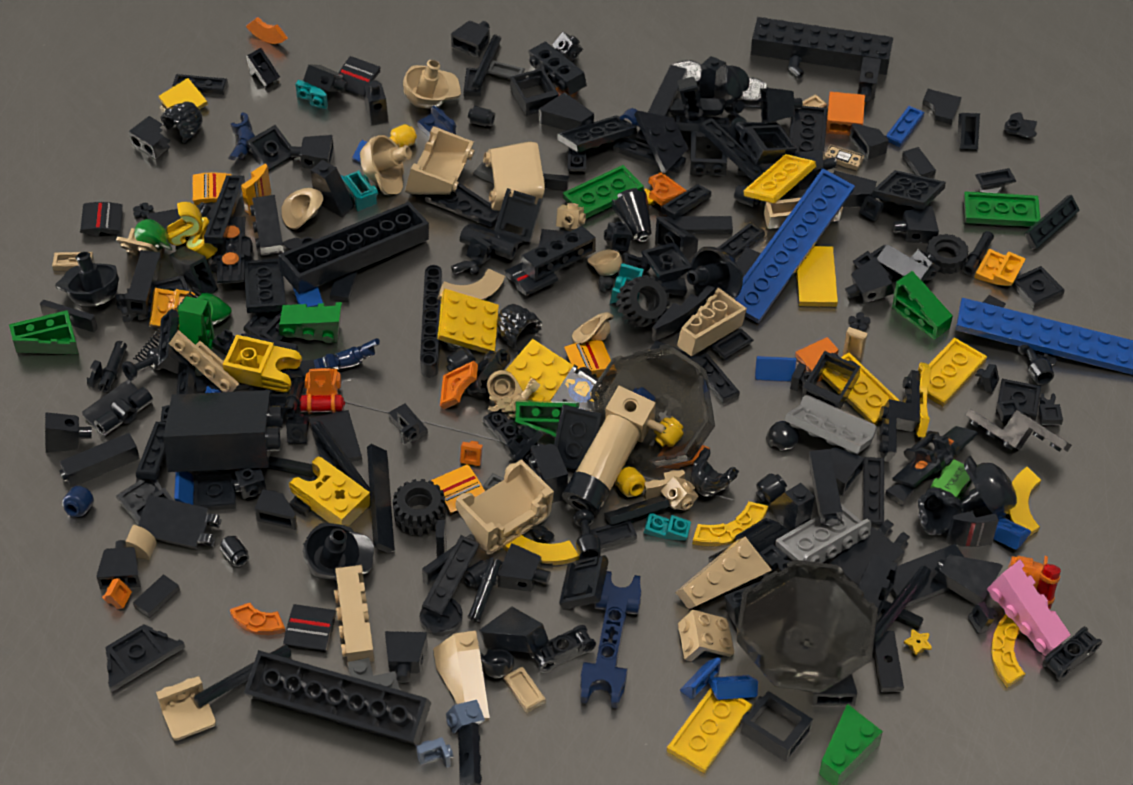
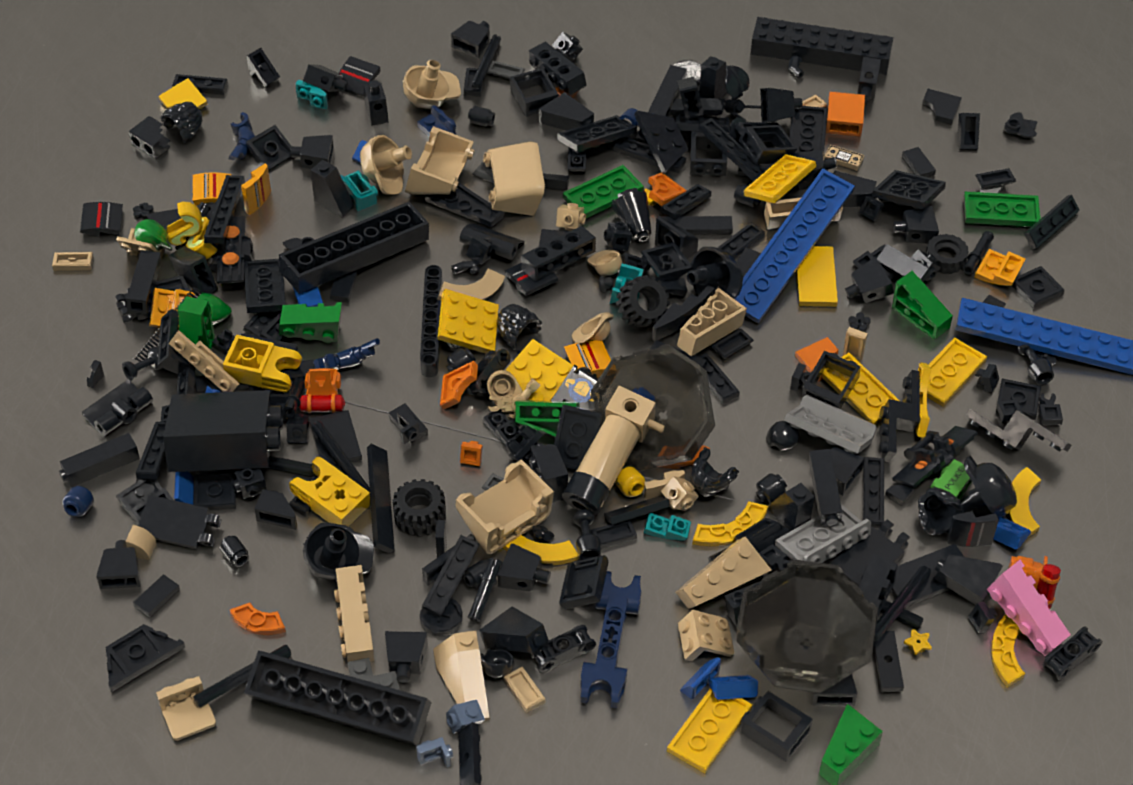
green wedge [9,310,79,354] -> none
black tile [40,300,98,333] -> none
black torso [45,412,92,453] -> none
black piece [55,252,119,307] -> none
black pin [98,341,127,392] -> none
orange tile [102,578,132,609] -> none
orange tile [246,17,288,44] -> none
black wedge [250,195,284,256] -> none
tan hat [281,188,323,230] -> none
black slope [283,604,337,652] -> none
yellow head [389,124,417,148] -> none
light orange slope [431,464,485,515] -> none
black container [494,188,543,242] -> none
yellow head [654,417,684,447] -> none
tile [738,77,768,105] -> none
blue slope [755,356,796,382] -> none
black slope [850,123,889,160] -> none
blue tile [886,106,925,148] -> none

